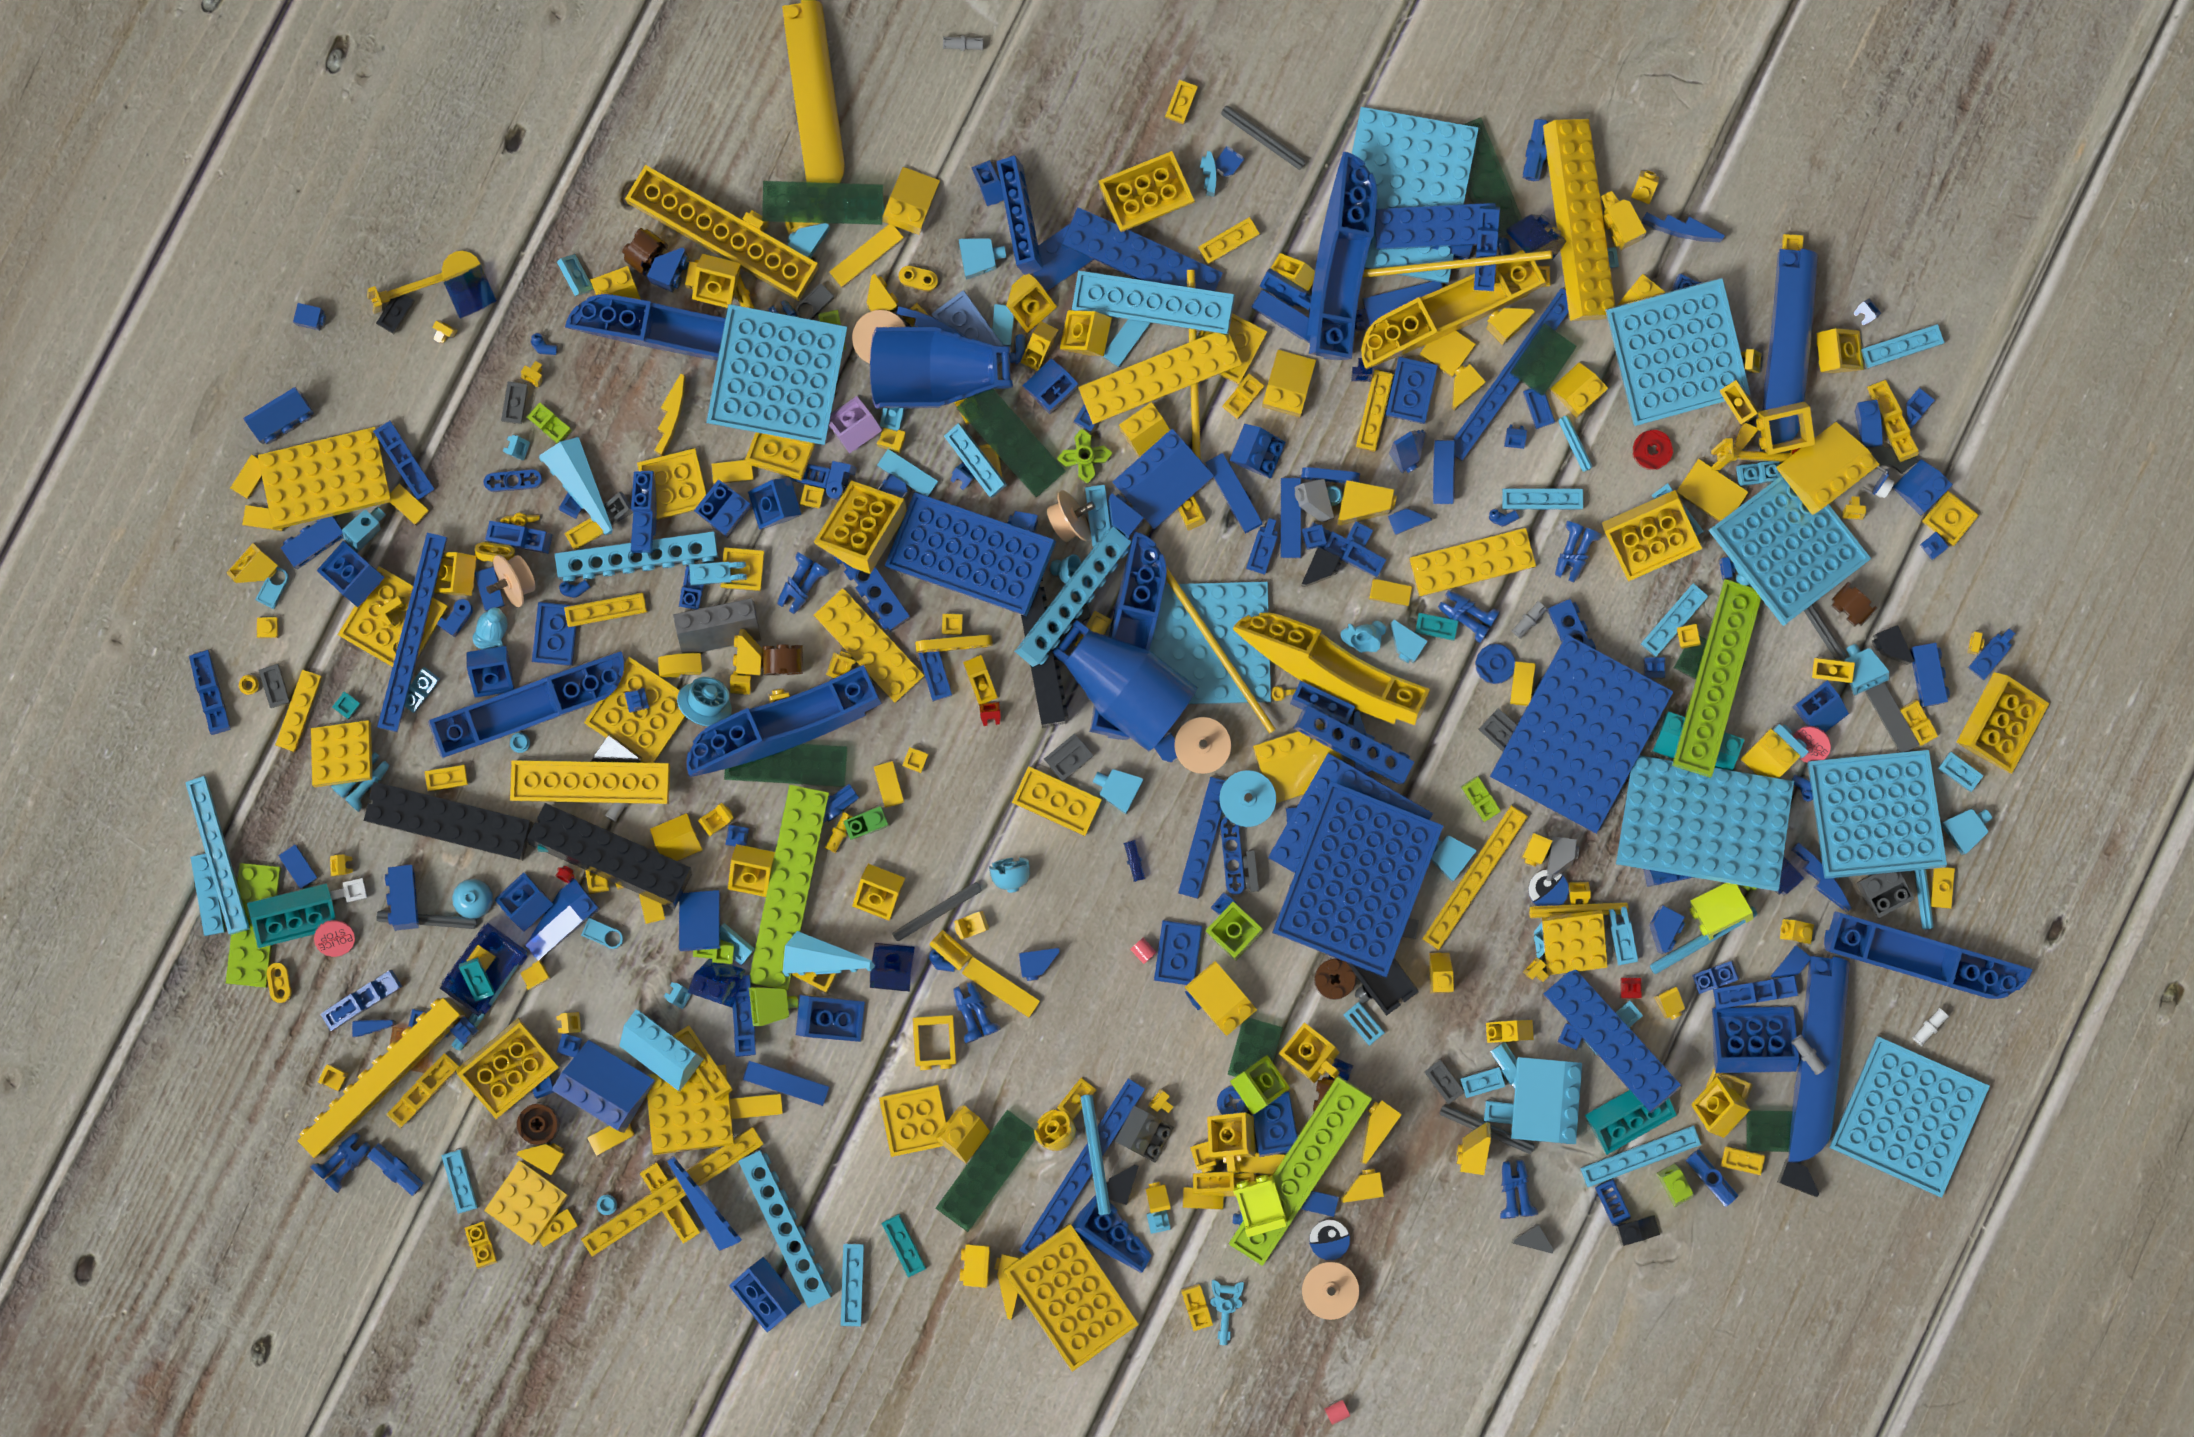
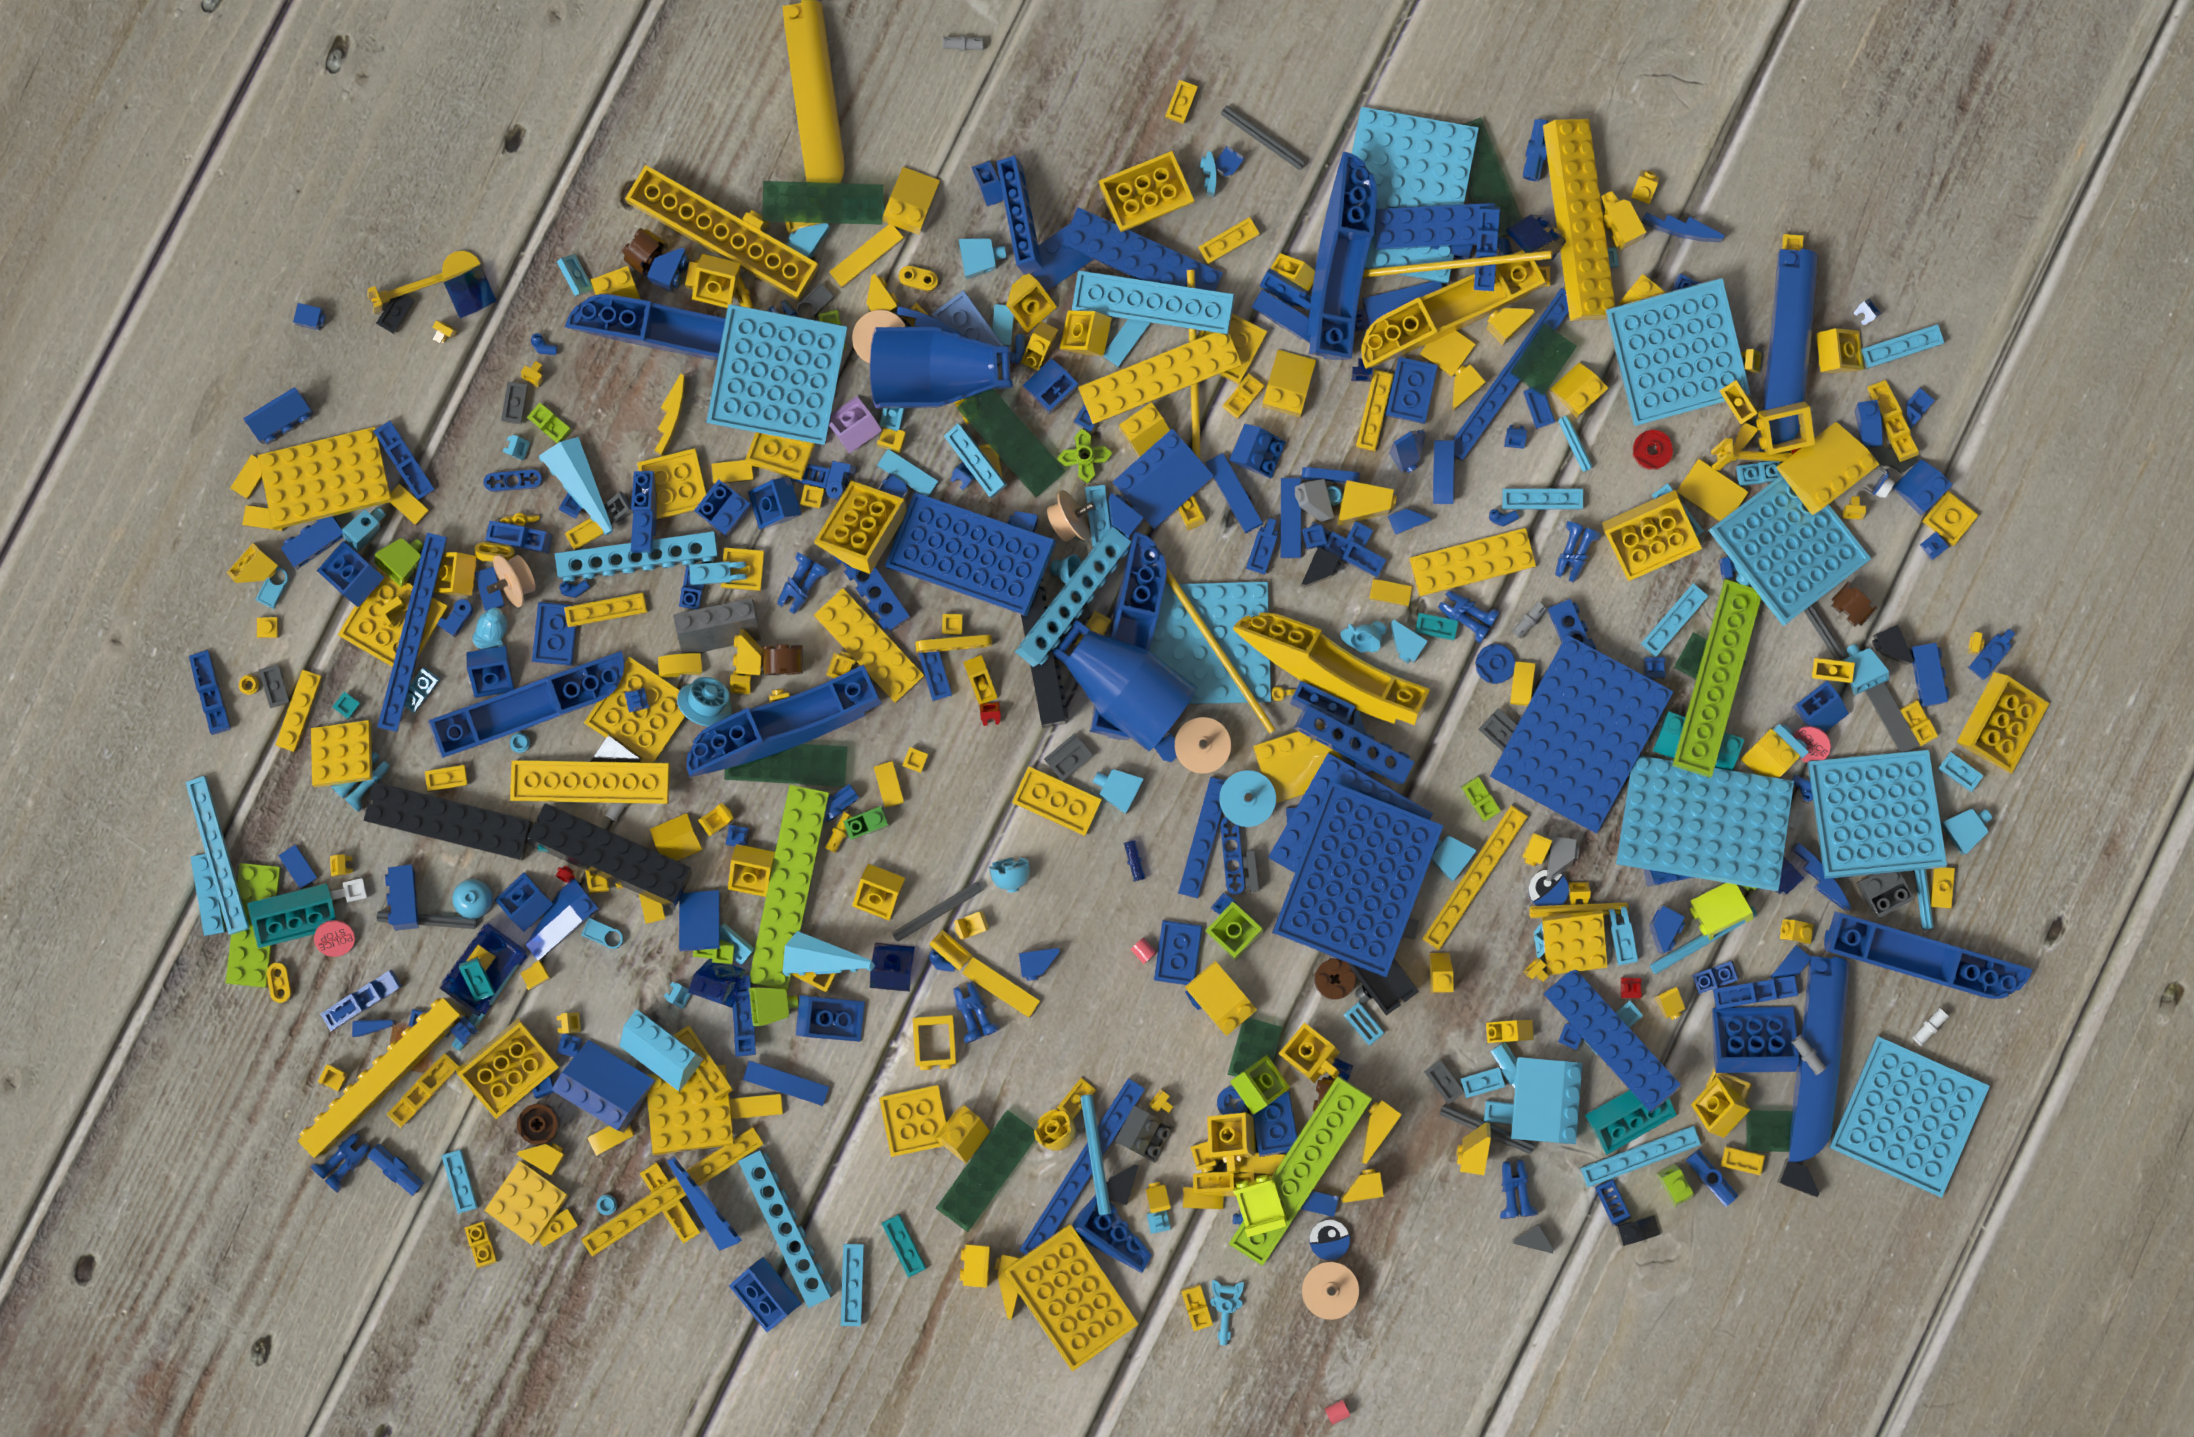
yellow plate [1677,624,1701,649] -> none
none -> lime torso [374,538,423,587]

